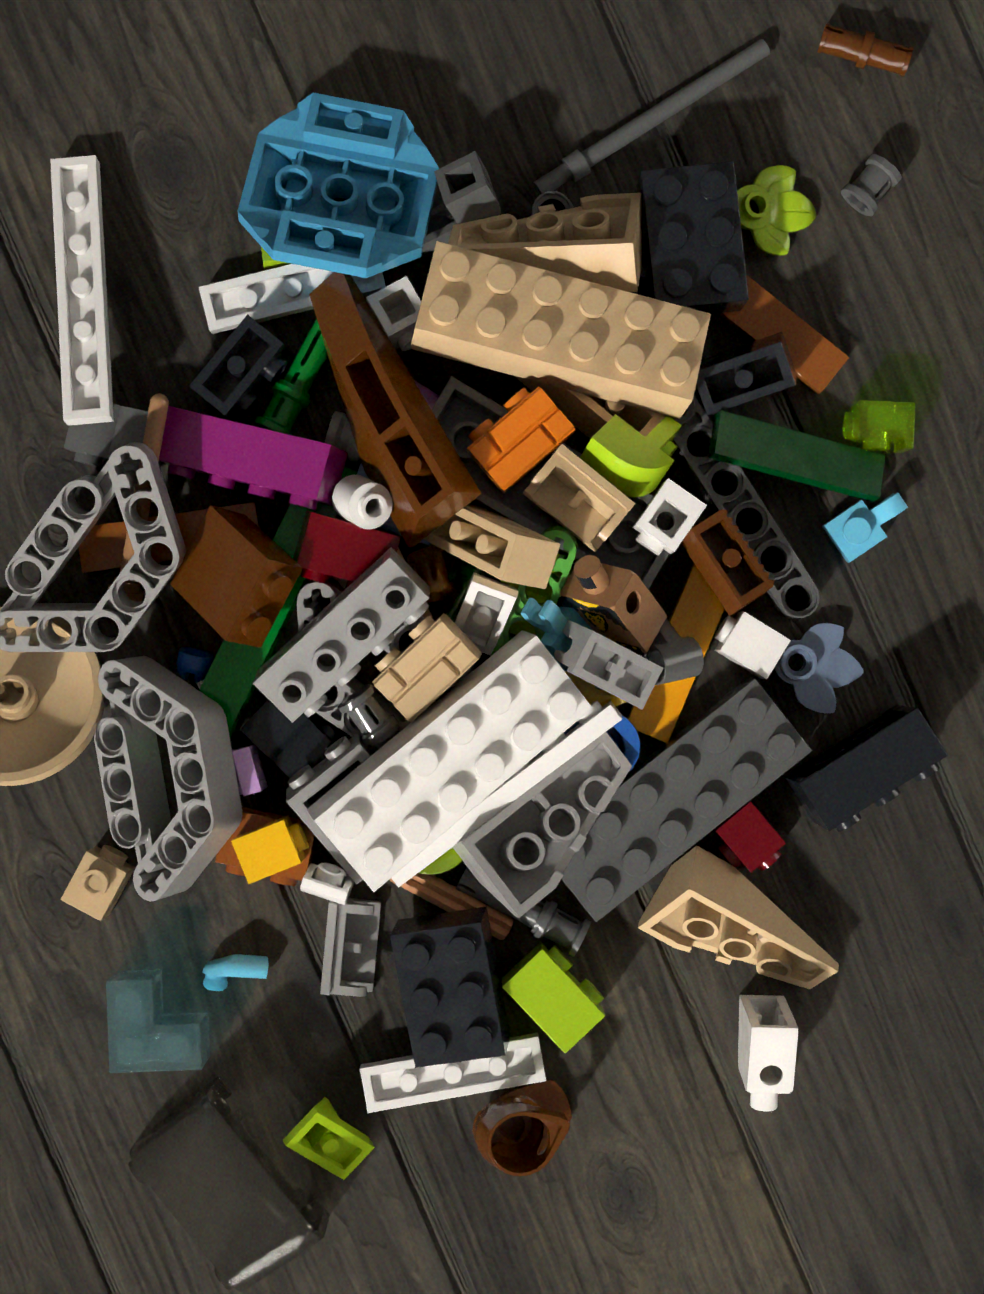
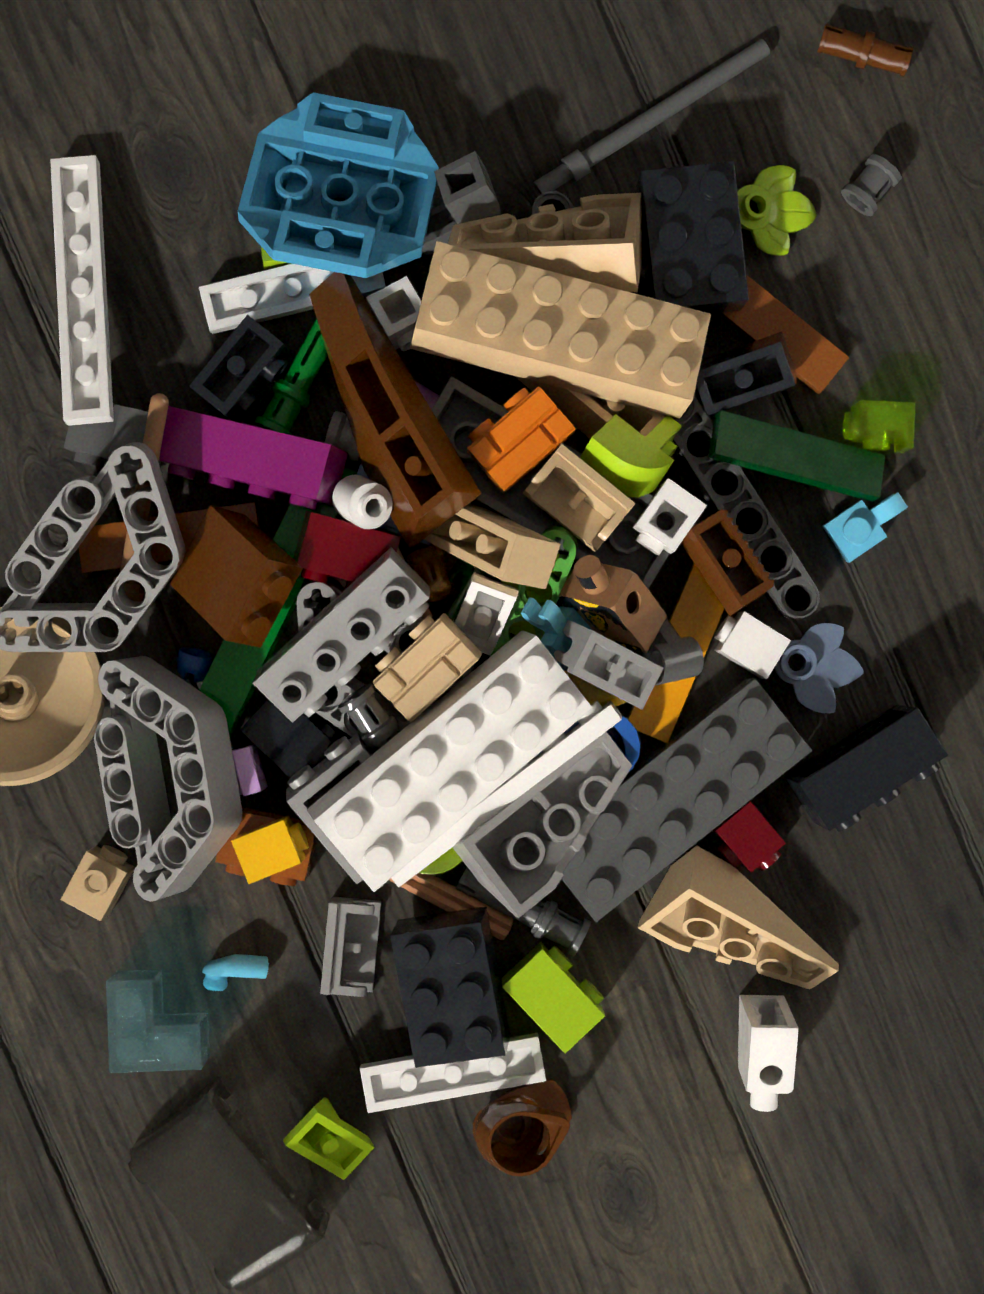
white slope [300,863,354,905] -> none

